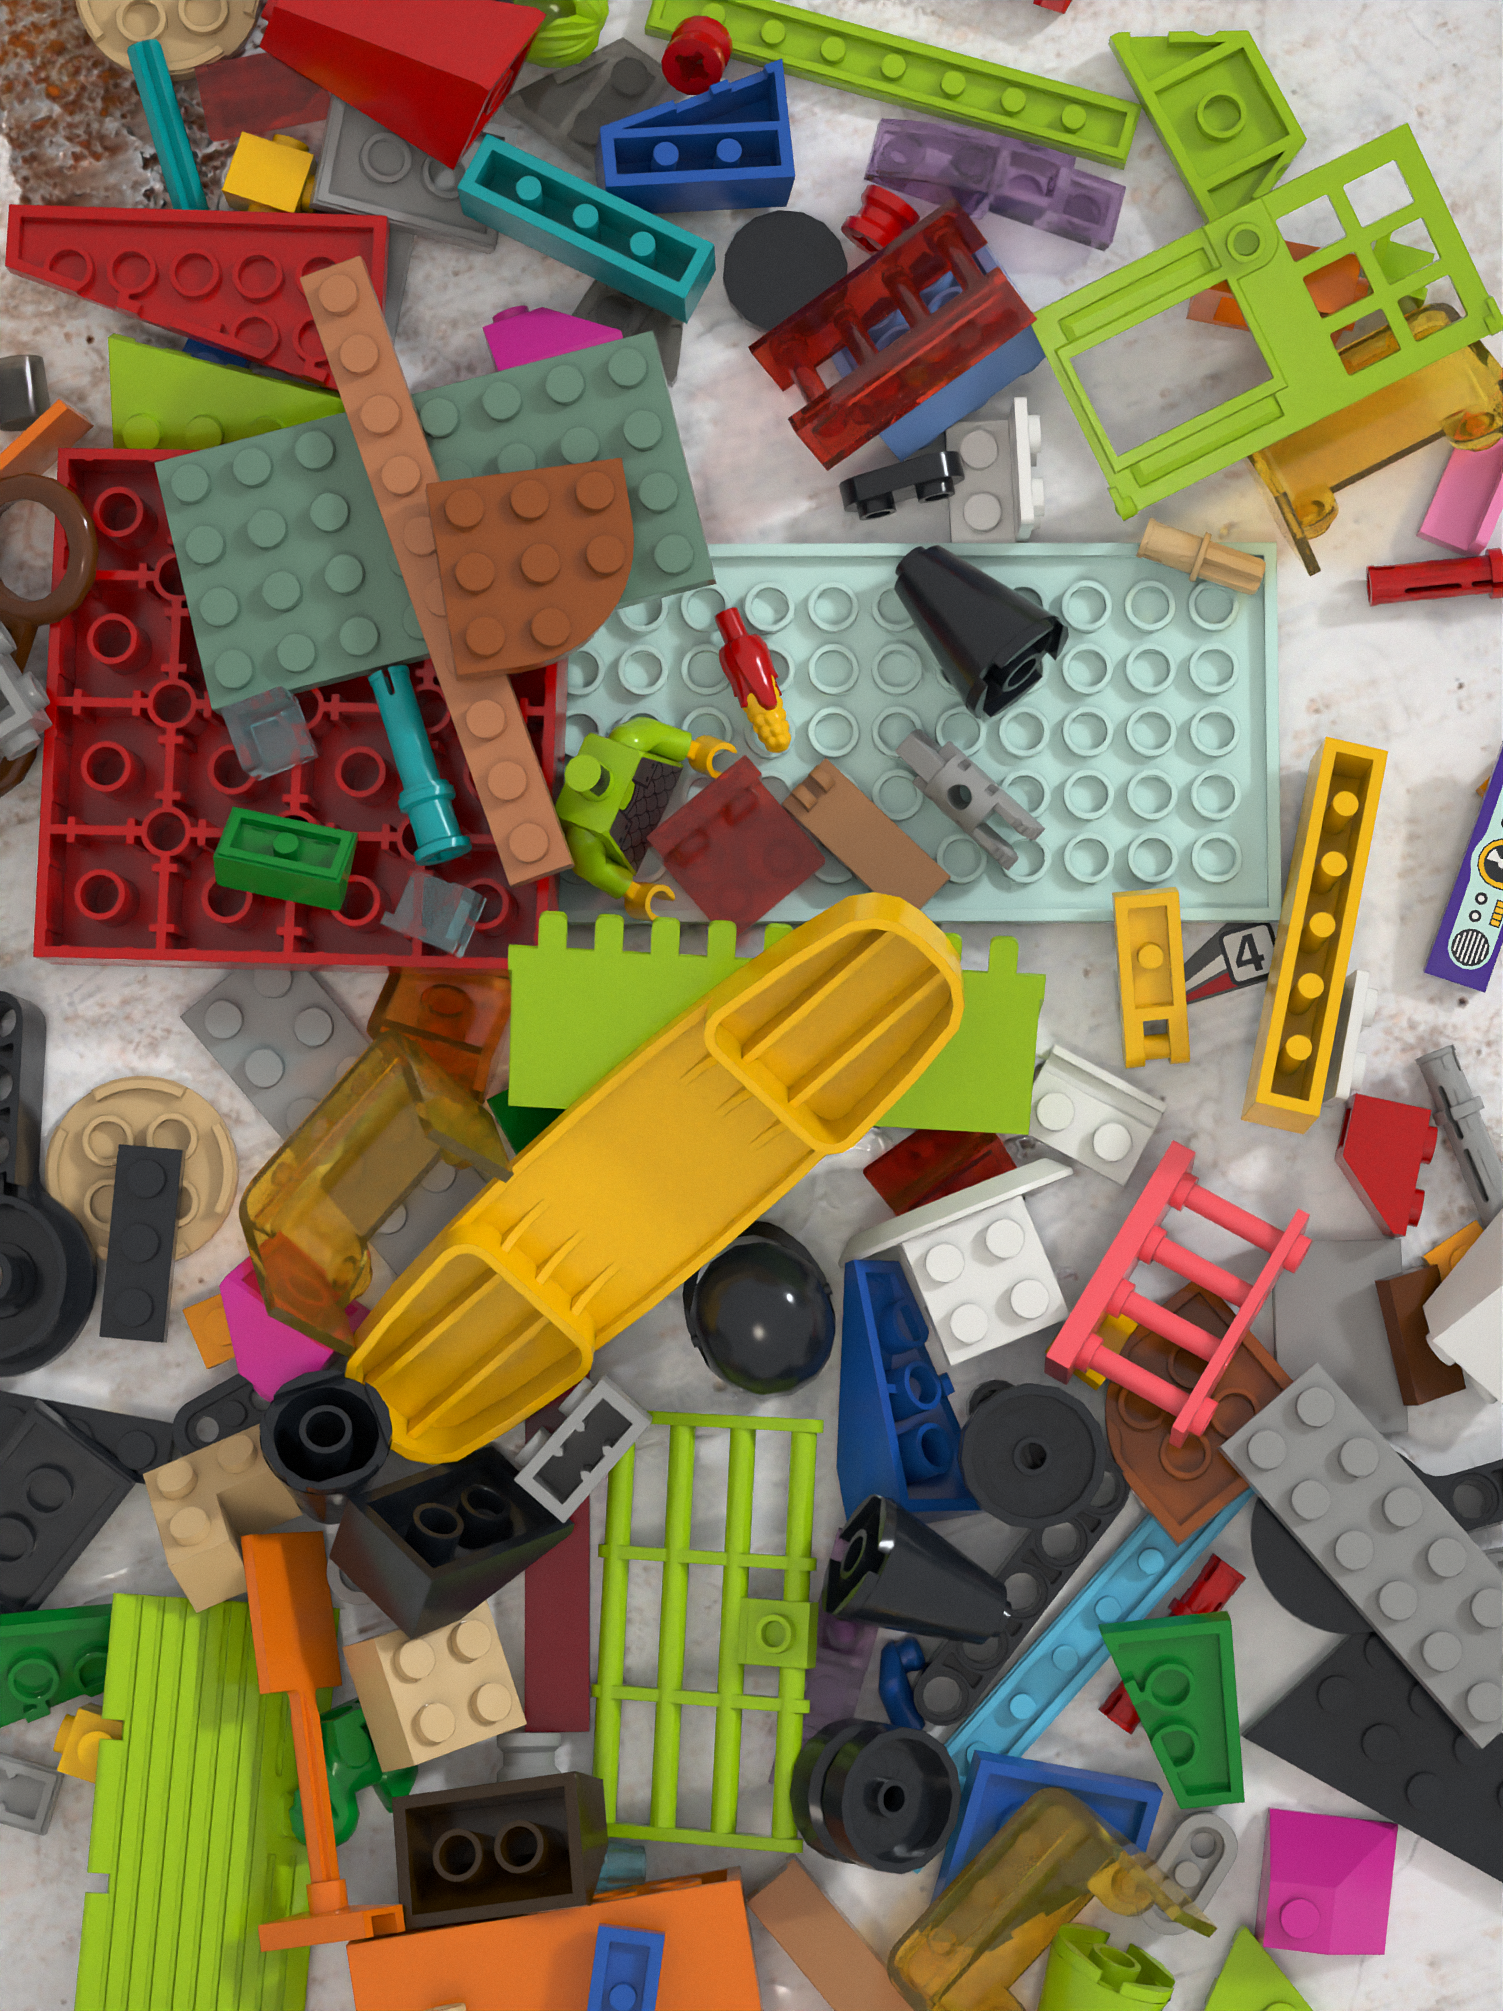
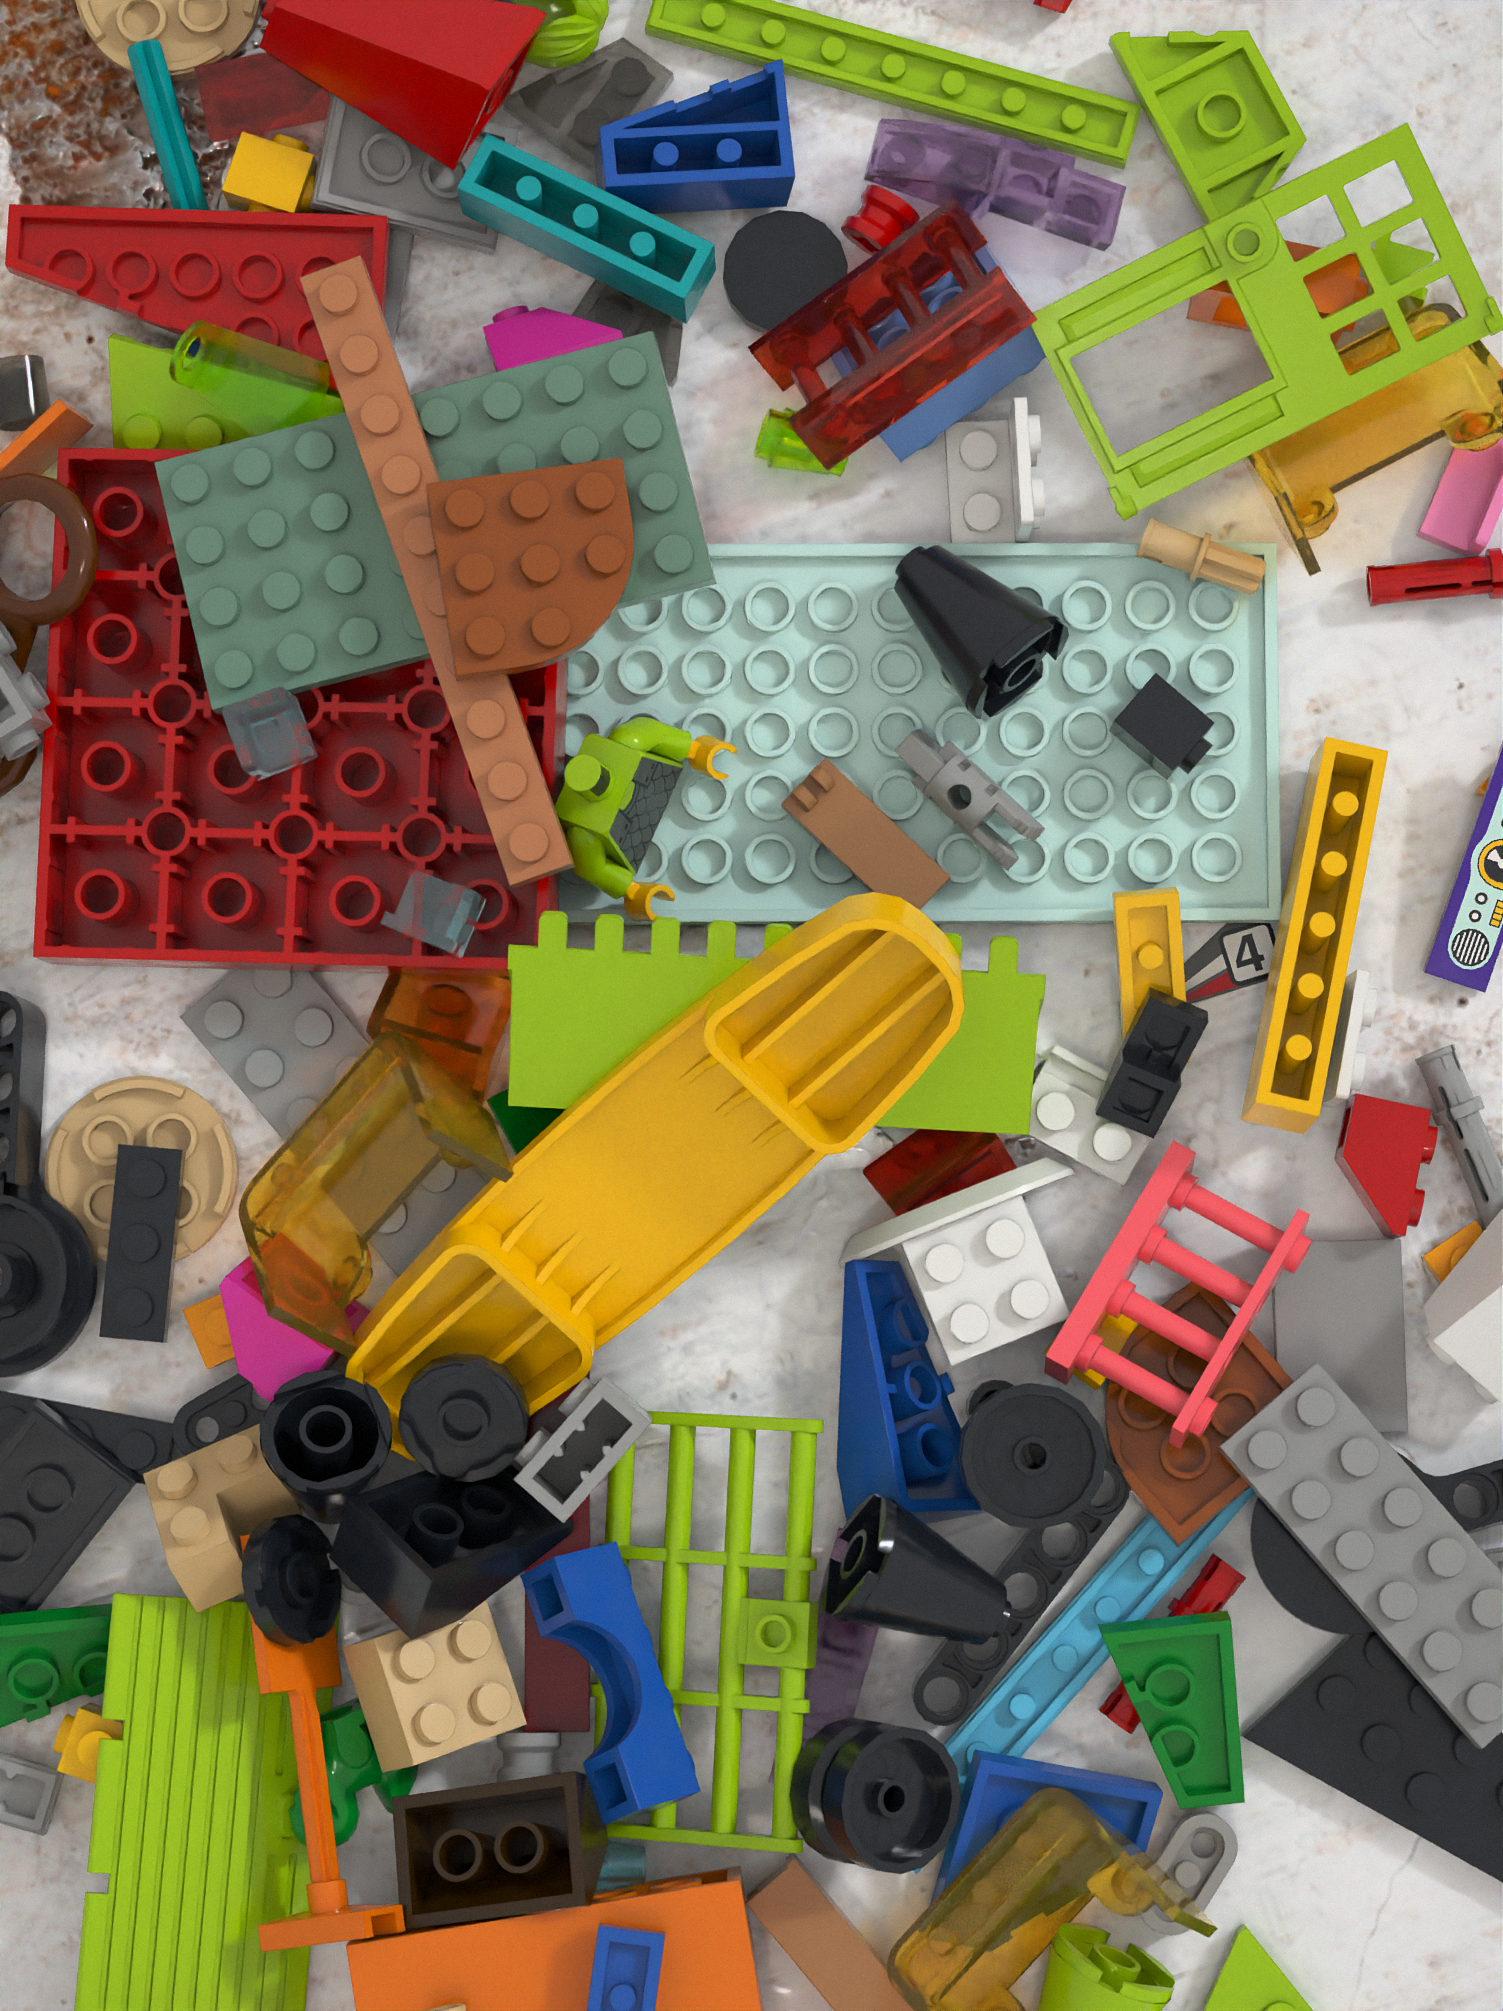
green slope [213,807,358,911] -> none
teal pin [368,665,472,866] -> none
clear red bracket [646,755,825,939] -> none
red wheel [661,16,733,95] -> none
black piece [682,1221,836,1399] -> none
red piece [714,607,791,753] -> none
black plate [839,451,965,520] -> none
blue arm [878,1636,926,1730] -> none
dark pink slope [1254,1807,1398,1955] -> none
reddish brown tile [1375,1264,1466,1406] -> none
none -> clear neon green piece [169,320,330,436]
none -> black tile [241,1514,342,1647]
none -> black tile [398,1353,530,1482]
none -> blue arch [520,1542,701,1826]
none -> clear neon green cone [754,407,852,477]
none -> black slope [1095,987,1209,1139]
none -> black brick [1109,673,1215,780]

